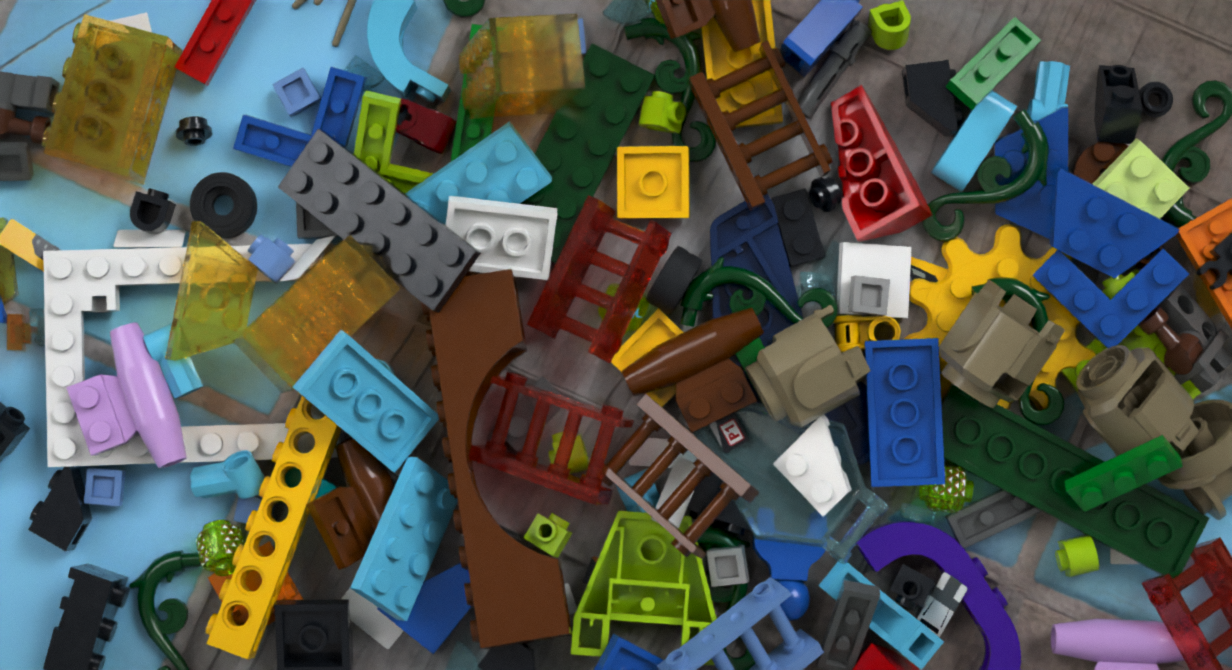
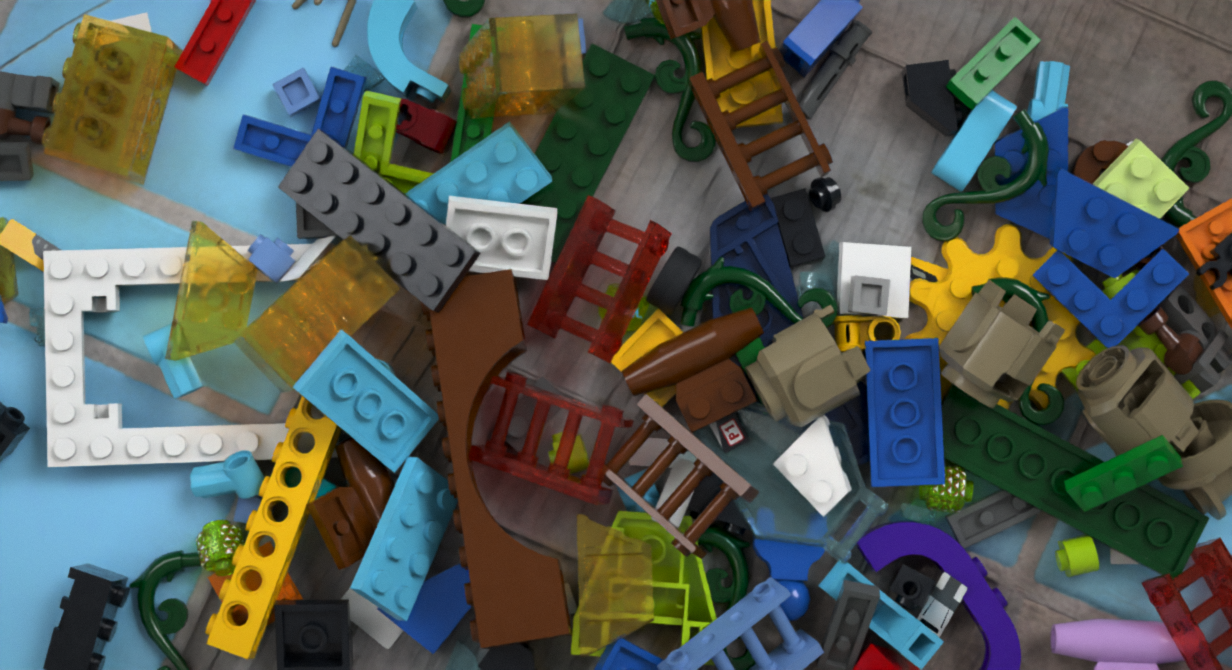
clear orange plate [7,314,32,352] -> none
black slope [28,466,92,551] -> none
lavender plate [66,323,187,469] -> none
medium blue plate [84,468,126,507] -> none
white sticker [113,230,186,247] -> none
black plate [130,188,176,234] -> none
black plate [176,116,212,146] -> none
black tyre [190,172,257,238] -> none
lime plate [523,513,573,558] -> none
yellow plate [617,146,690,219] -> none
lime plate [638,91,686,134] -> none
light grey plate [706,545,749,587] -> none
red wedge [831,85,933,242] -> none
lime plate [868,0,911,50] -> none
black slope [1094,65,1143,144] -> none
black plate [1139,82,1173,118] -> none
none -> clear yellow wing [577,514,654,657]

